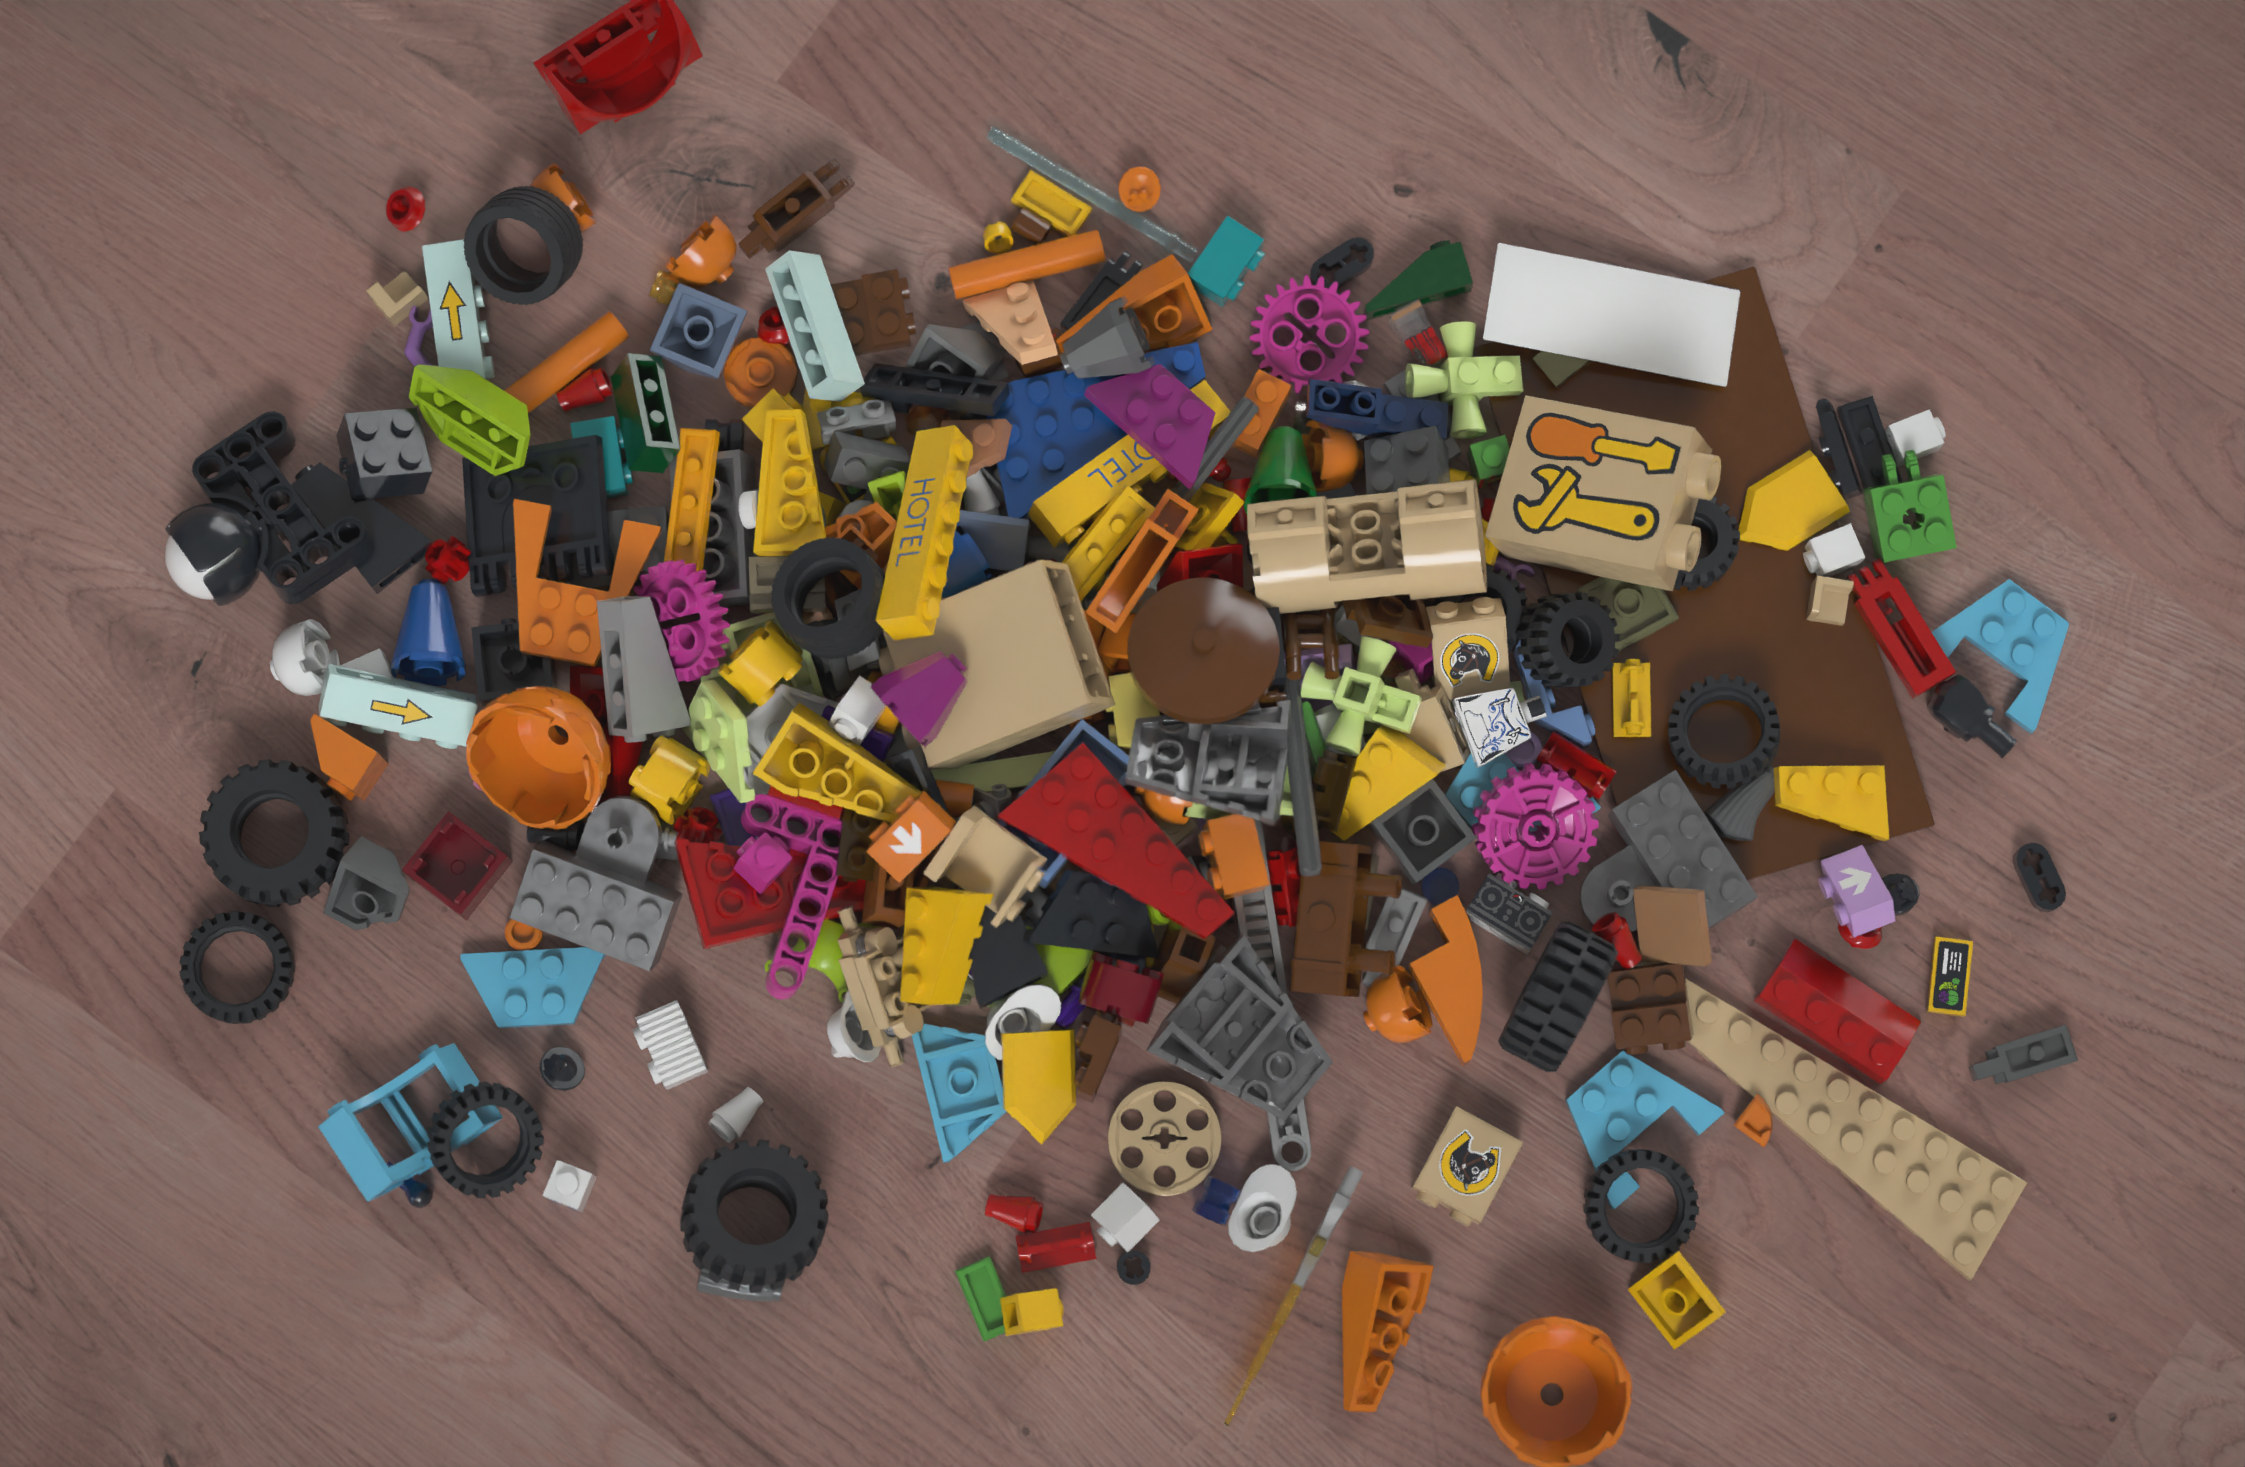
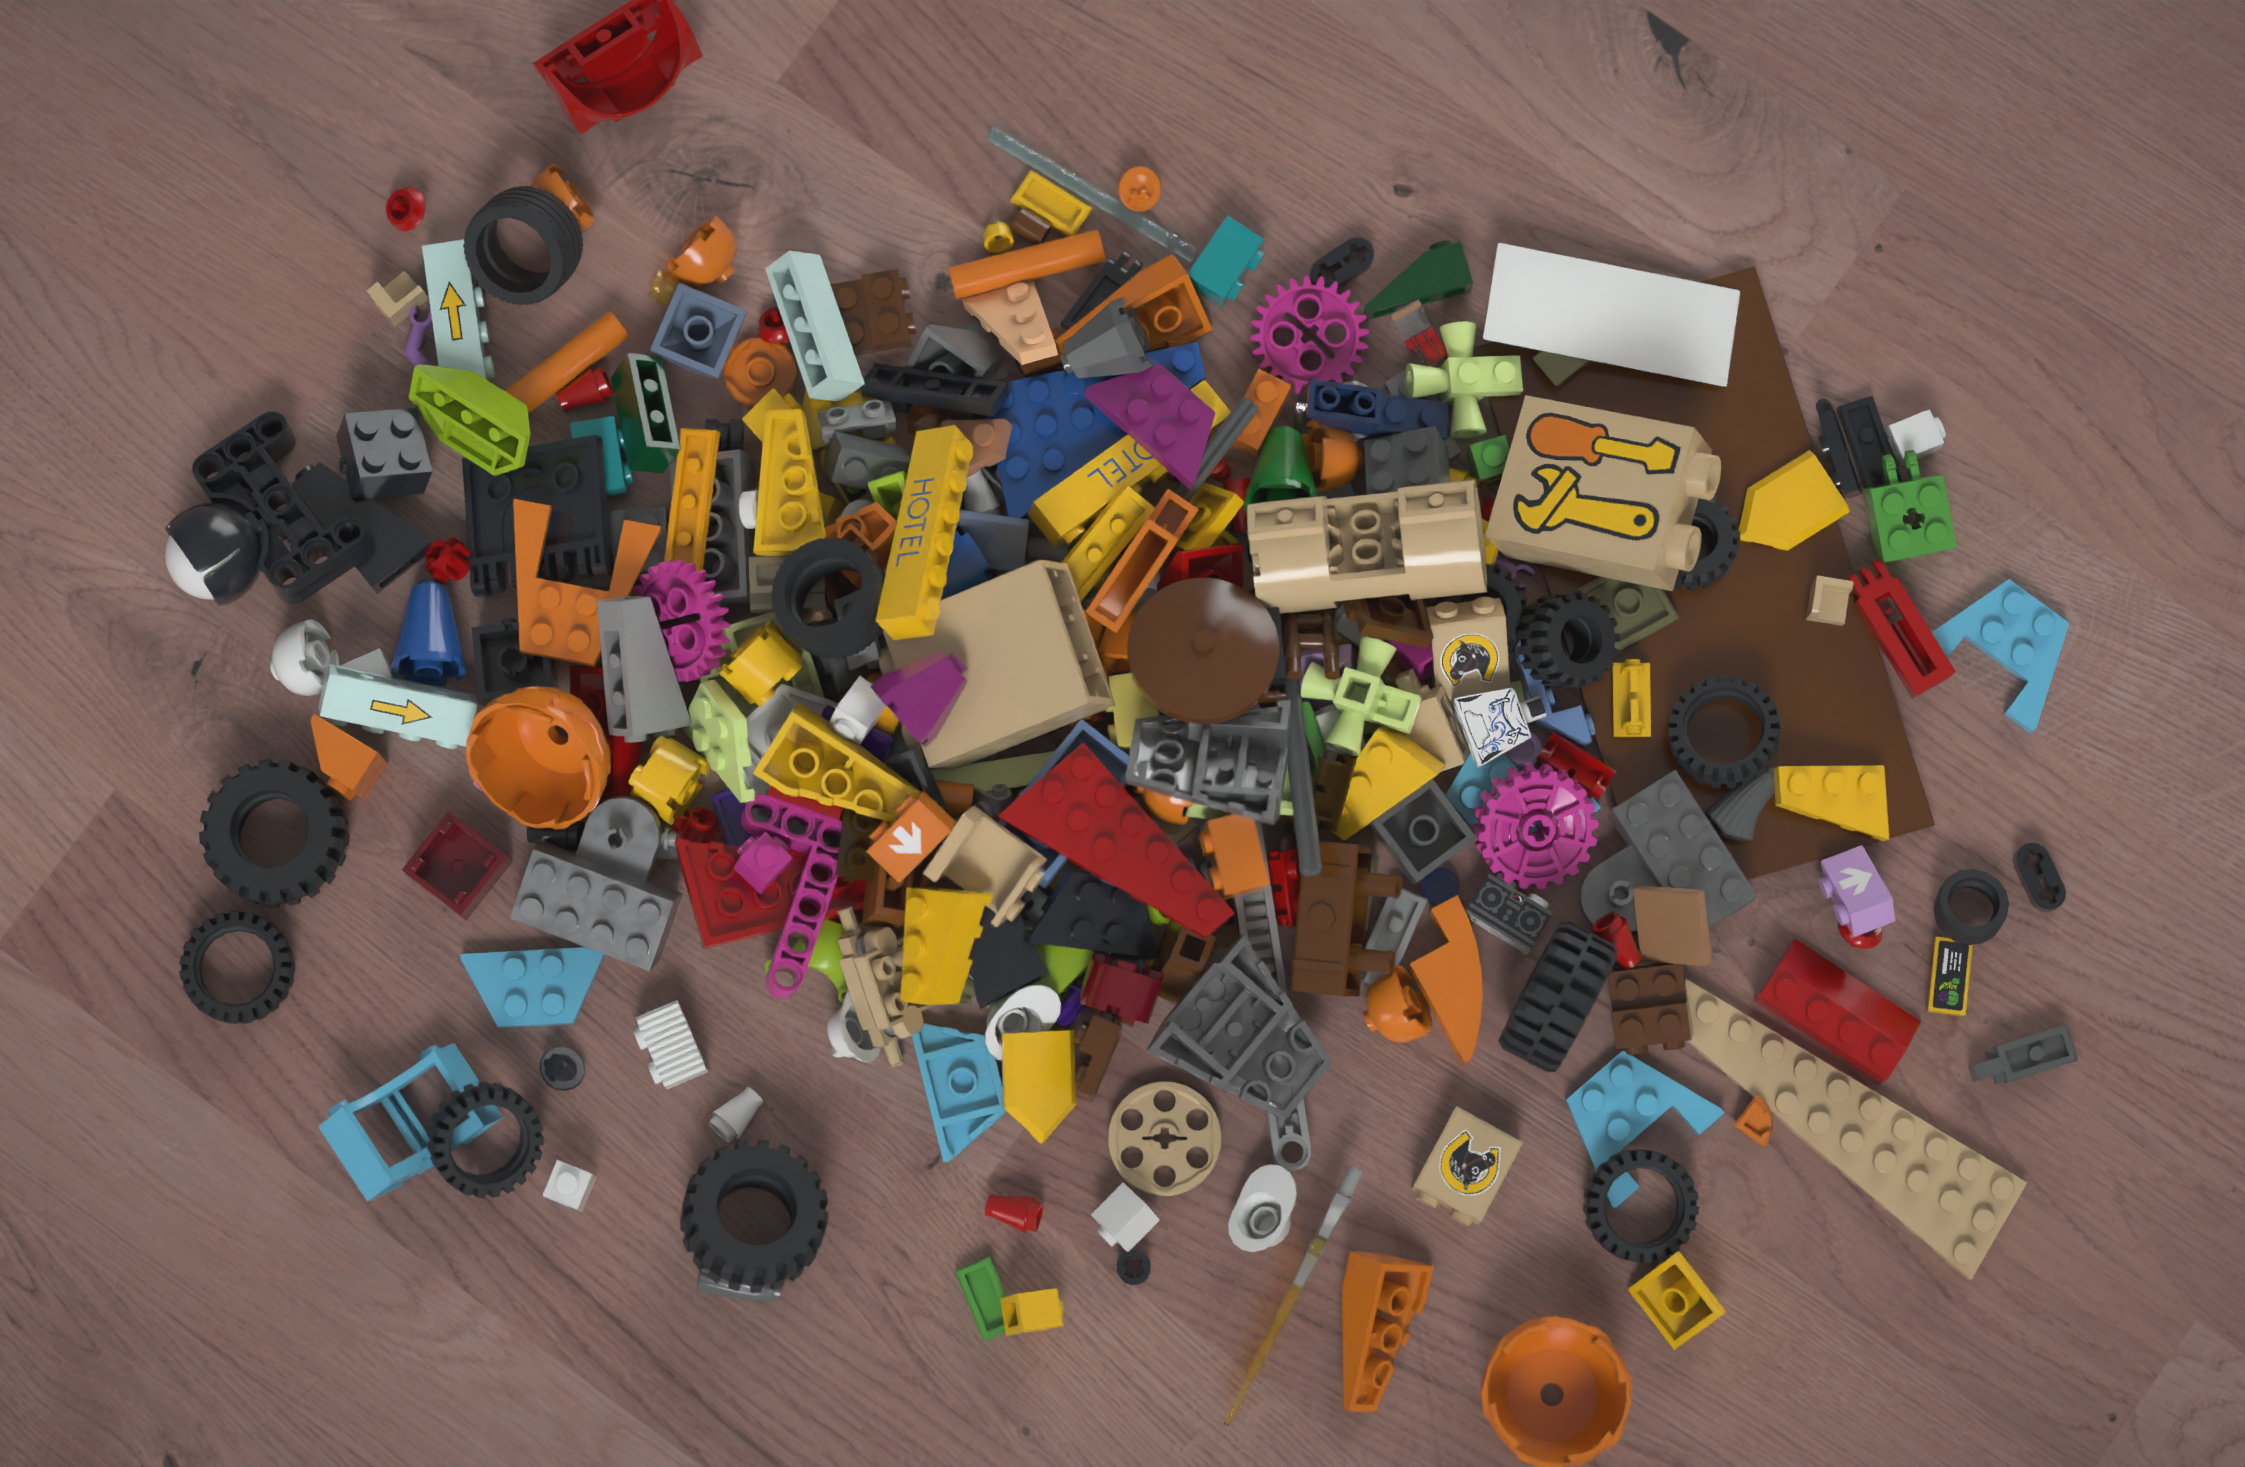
dark grey slope [323,836,410,930] -> none
piece [387,1162,433,1208] -> none
orange tile [505,919,544,951] -> none
reddish brown hinge [738,159,855,259] -> none
red hinge [1015,1222,1097,1273] -> none
clear blue wheel [1192,1176,1241,1226] -> none
white brick [1803,523,1865,577] -> none
black hat [1881,873,1920,916] -> none
black piece [1927,674,2017,758] -> none
none -> black tyre [1933,869,2009,945]

